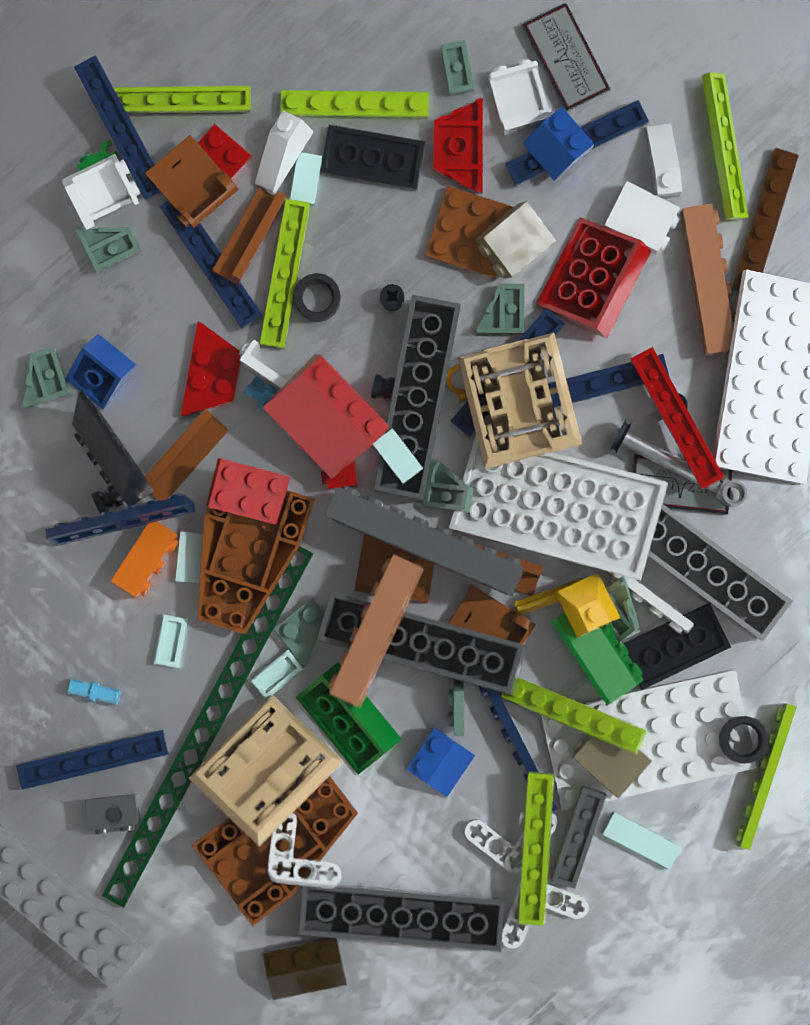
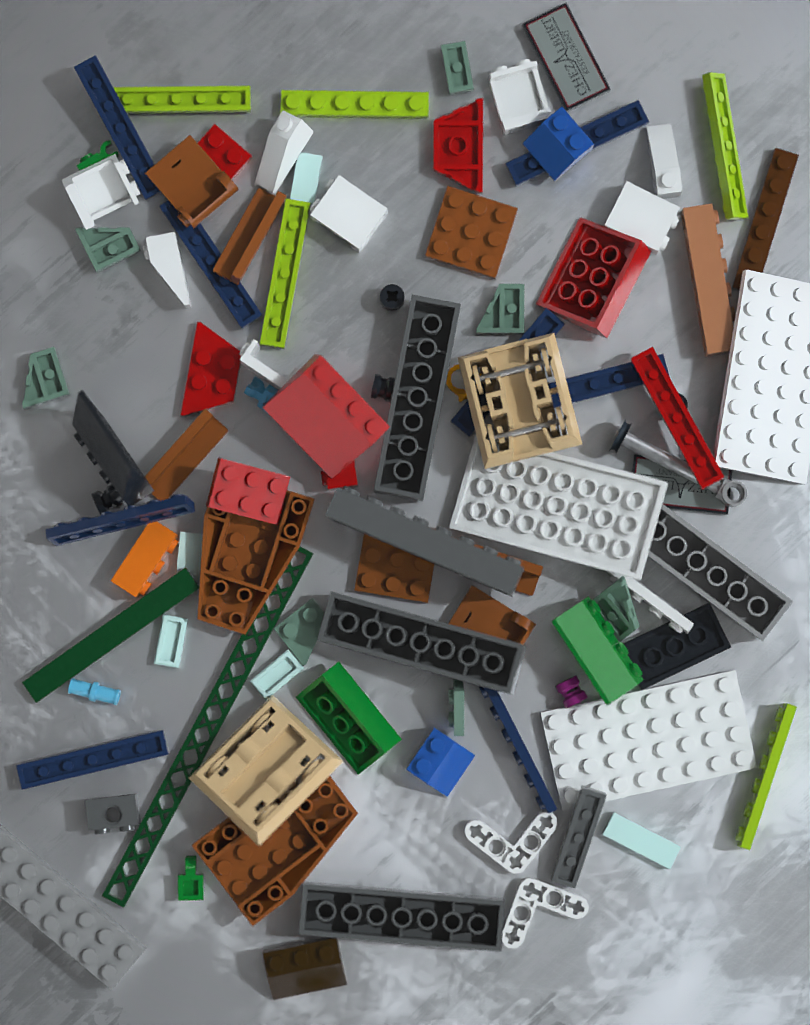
blue slope [65,334,137,410] -> none
white beam [268,812,342,888] -> none
black tyre [294,273,341,322] -> none
black tile [320,125,426,191] -> none
nougat brick [329,555,424,707] -> none
light aqua tile [373,428,423,484] -> none
sand green wing [422,459,474,513] -> none
brick [475,201,556,279] -> none
lime plate [501,677,647,755] -> none
yellow axle [514,578,583,614] -> none
lime plate [519,772,554,926] -> none
yellow slope [555,573,620,638] -> none
dark tan brick [572,736,652,799] -> none
black tyre [719,716,769,764] -> none
none -> dark green tile [22,568,199,703]
none -> white slope [143,232,191,309]
none -> green plate [178,855,204,901]
none -> white panel [310,175,388,253]
none -> magenta wheel [555,675,588,708]

